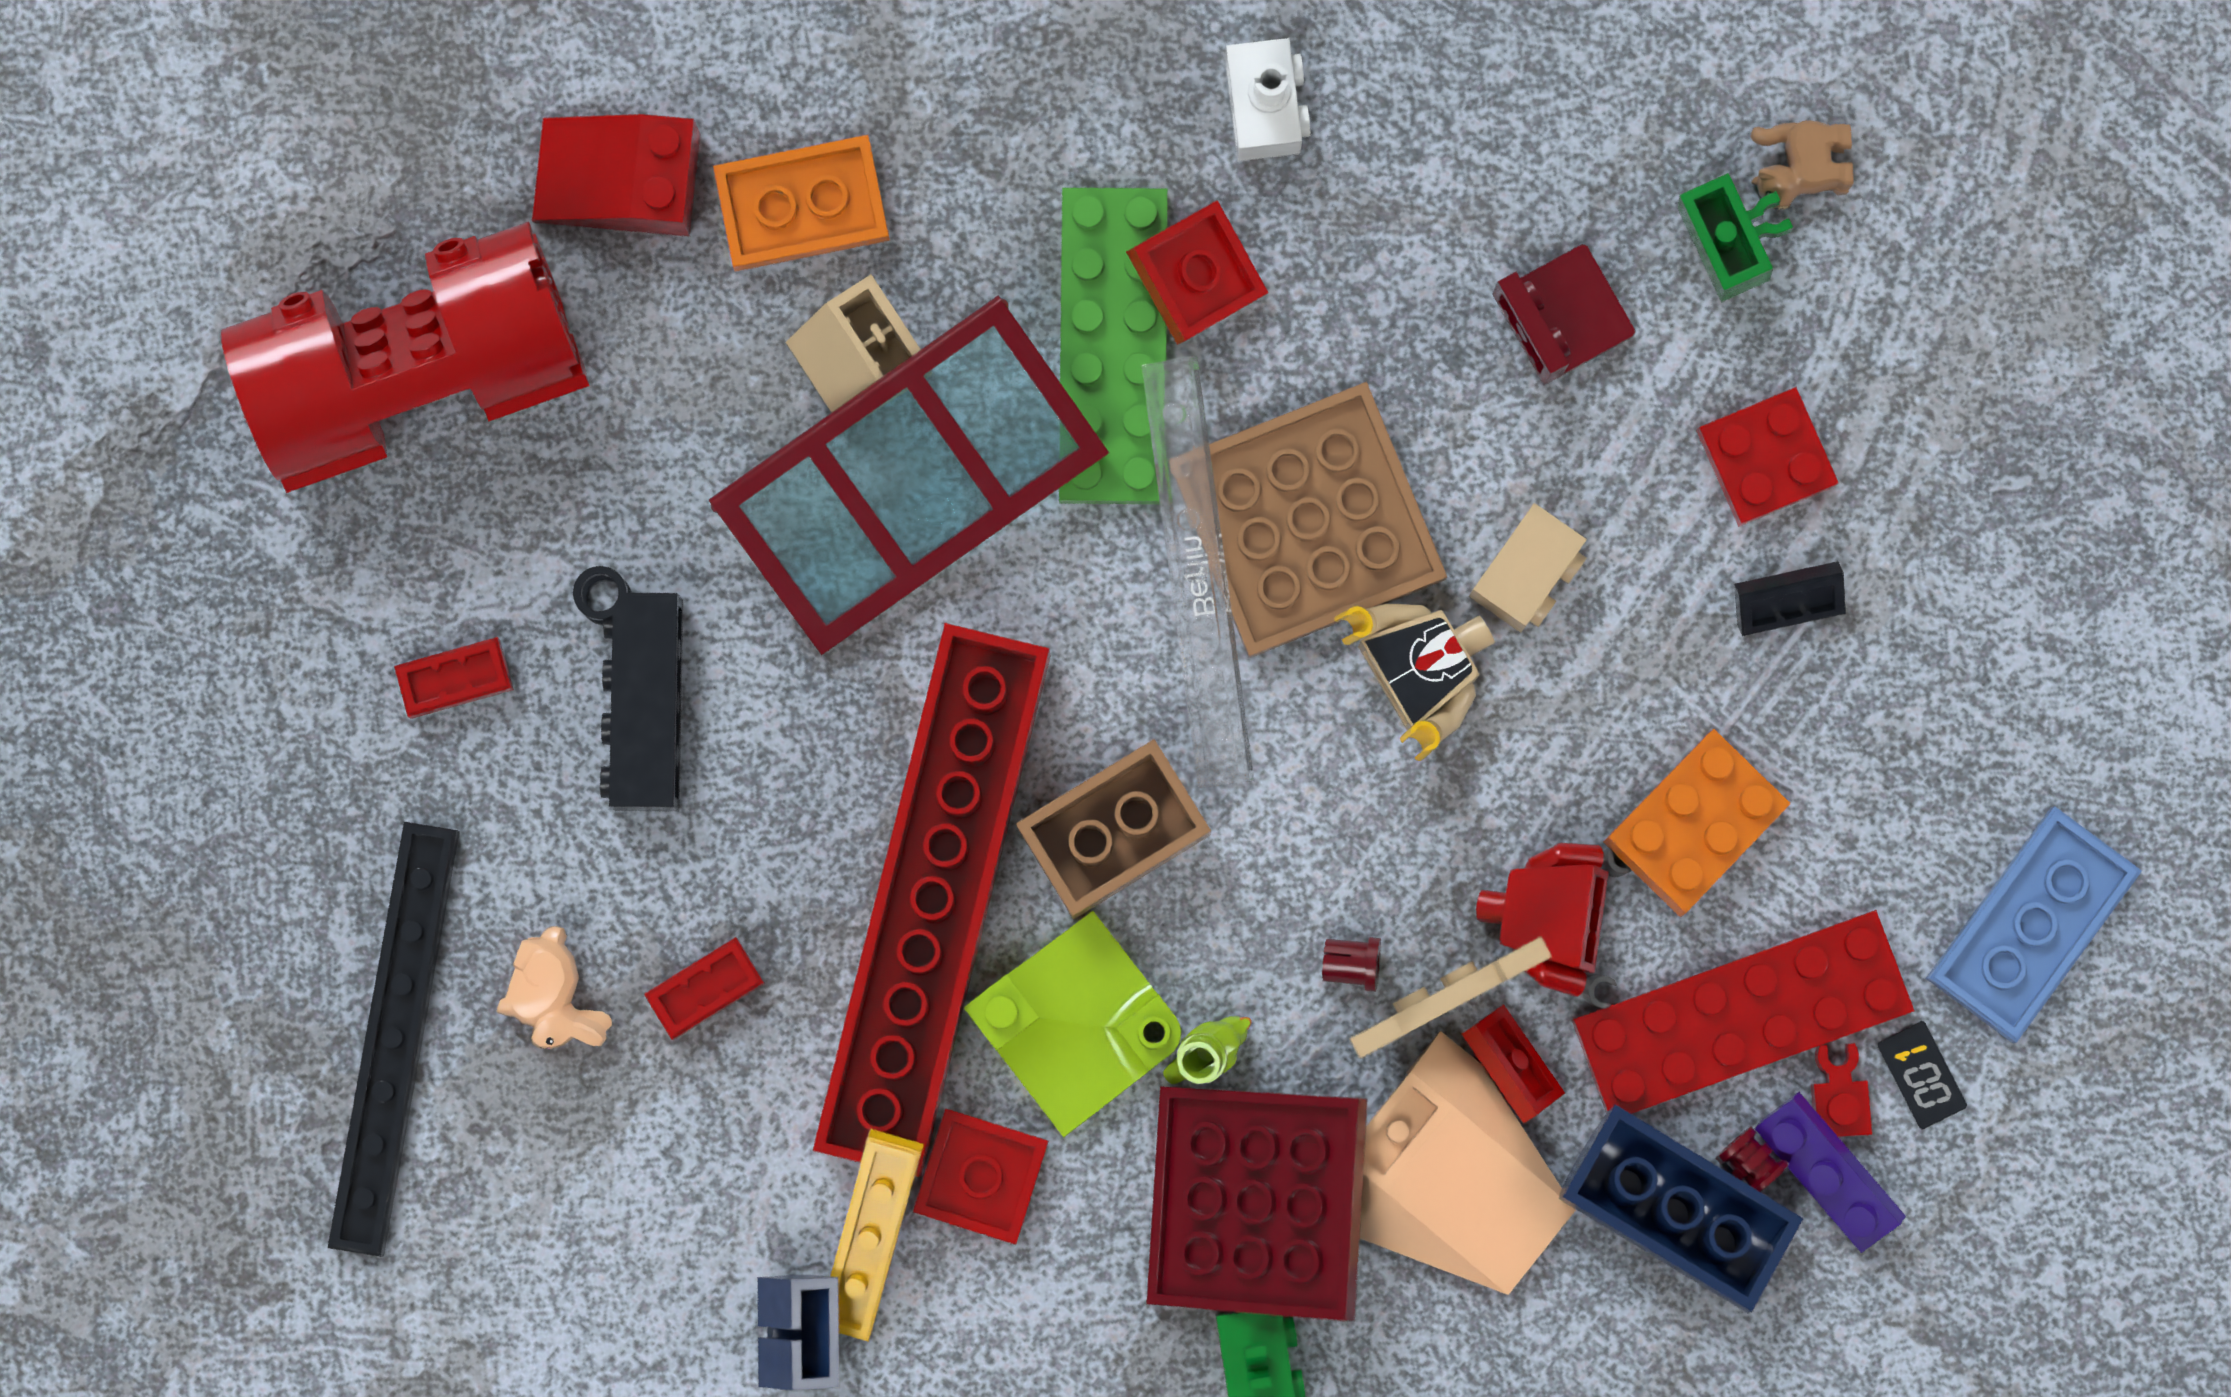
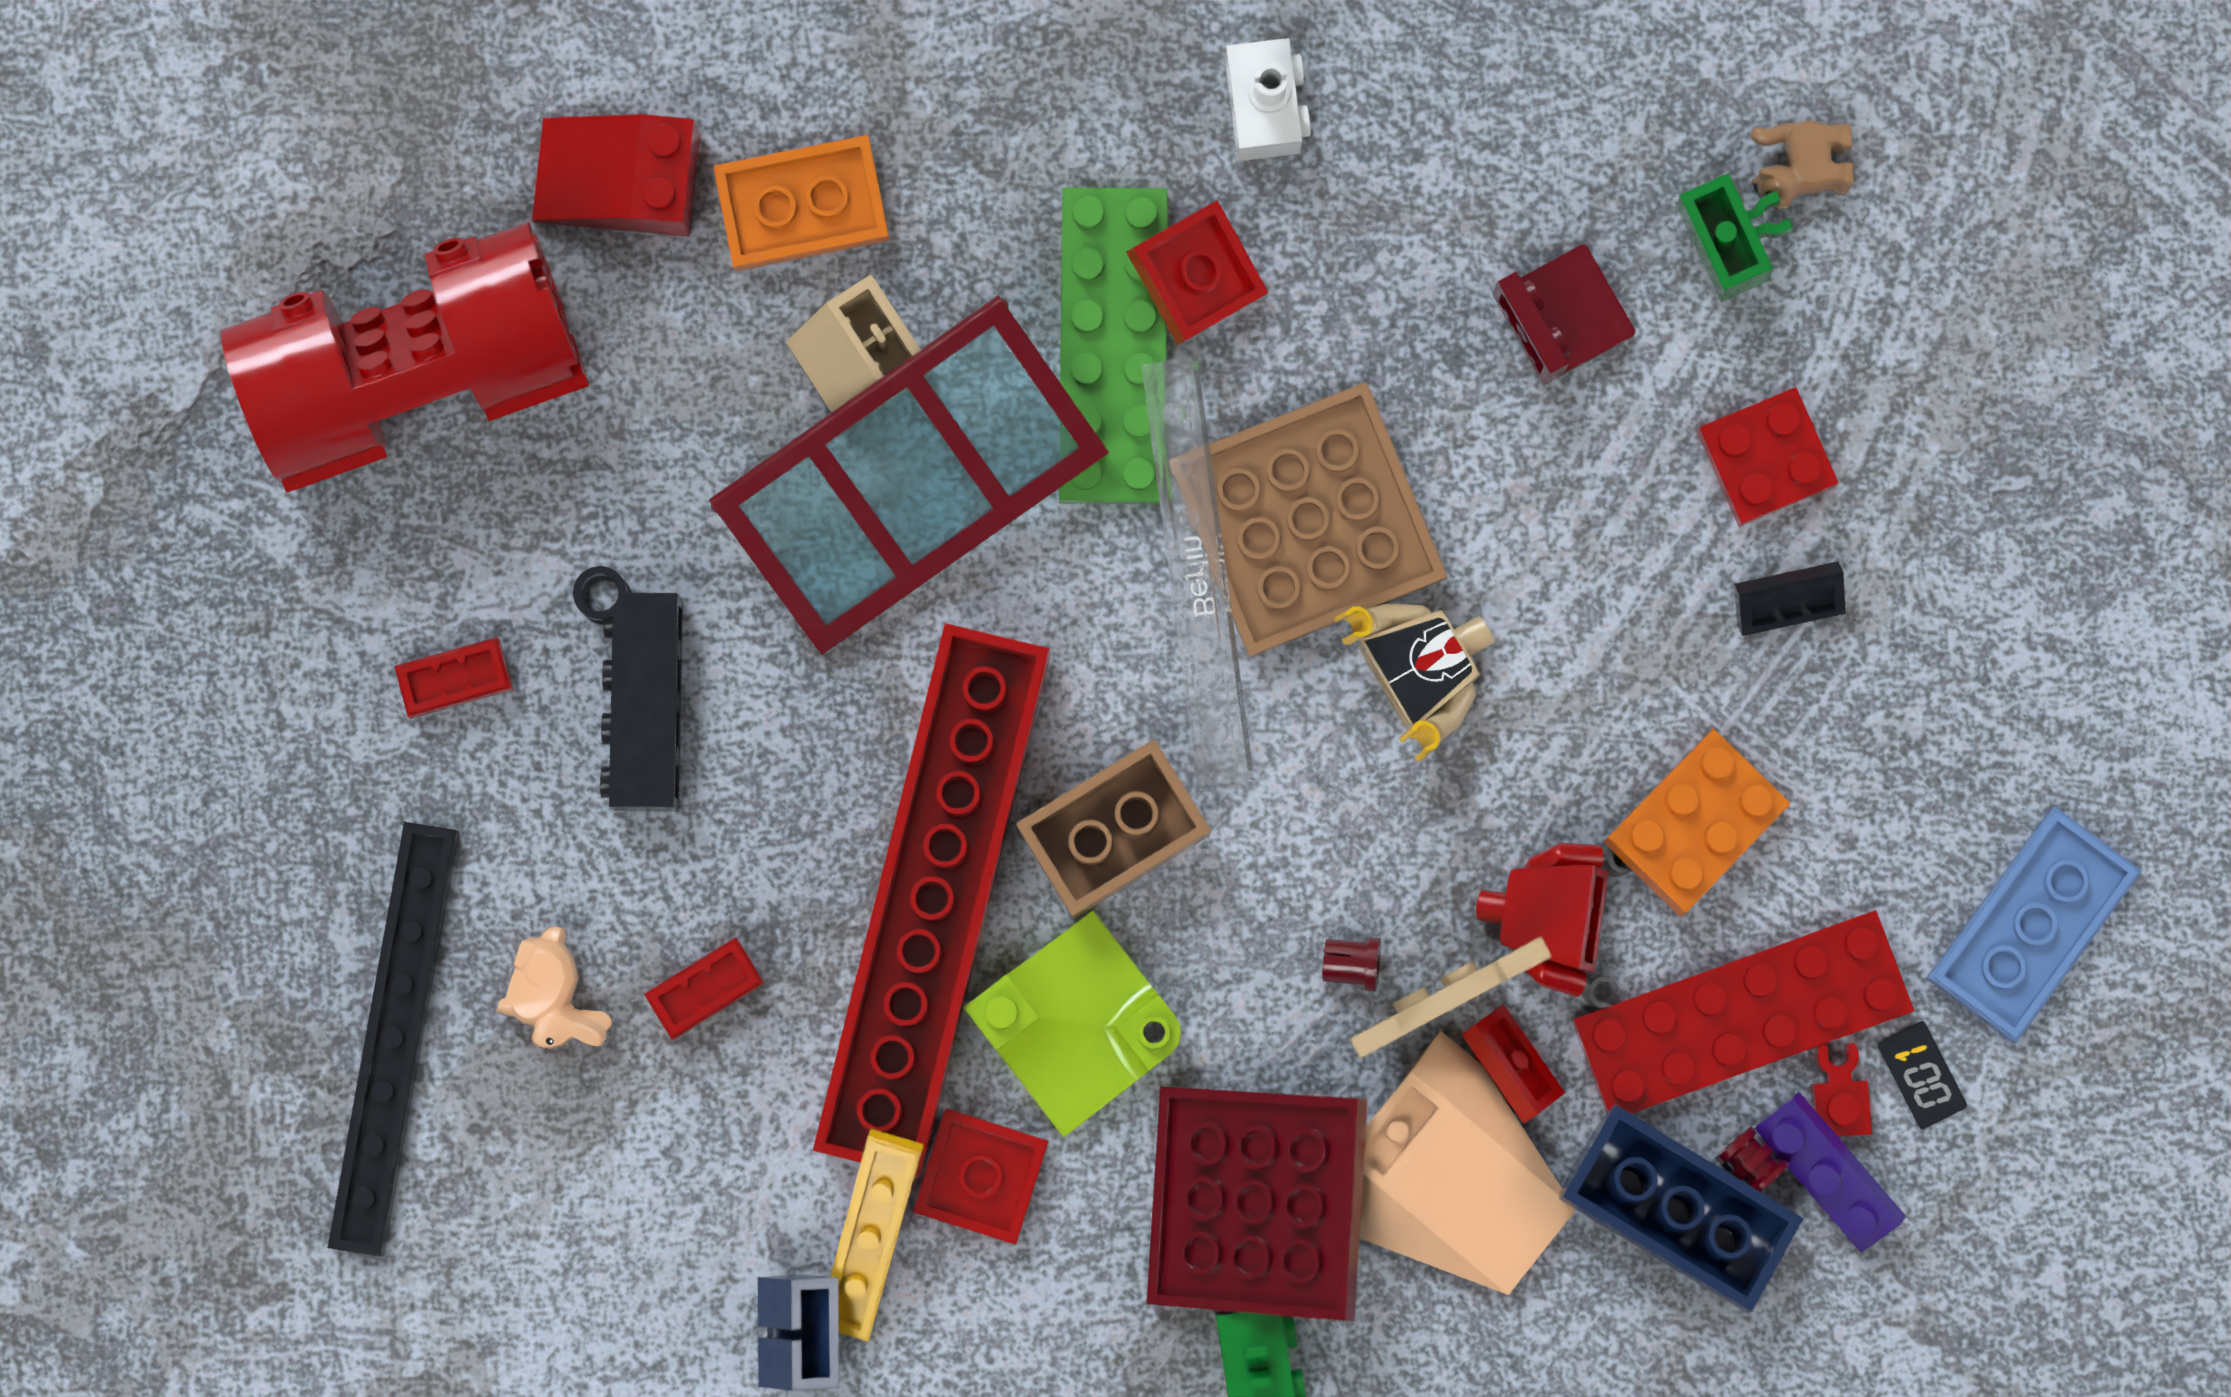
lime animal [1163,1016,1252,1085] -> none
tan brick [1469,503,1587,633] -> none

